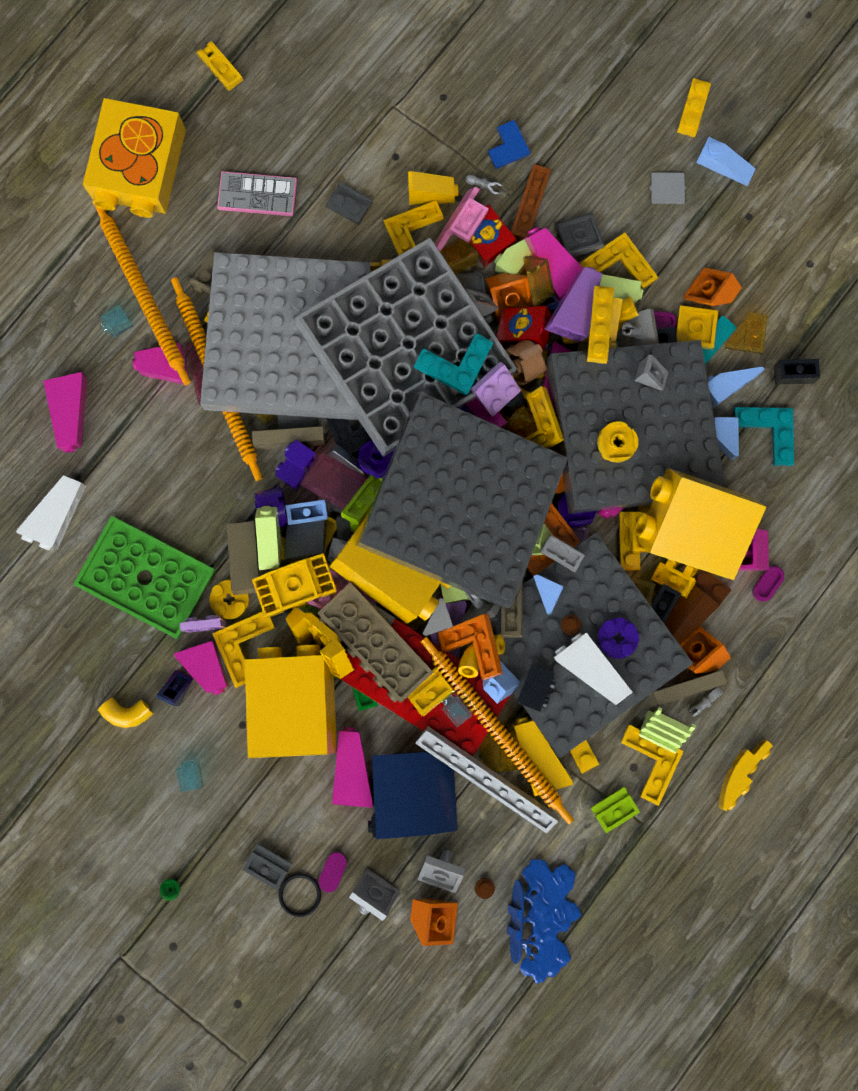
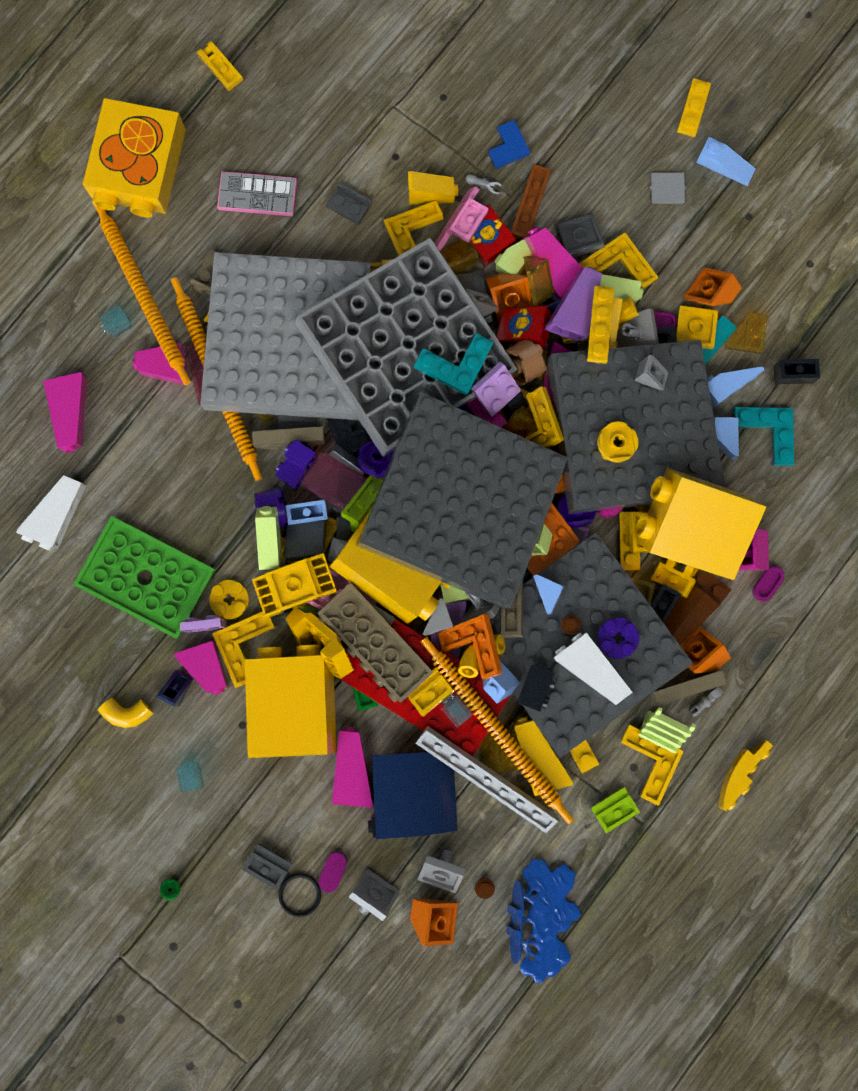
dark tan piece [226,521,260,595] -> none
light grey plate [540,534,585,572] -> none

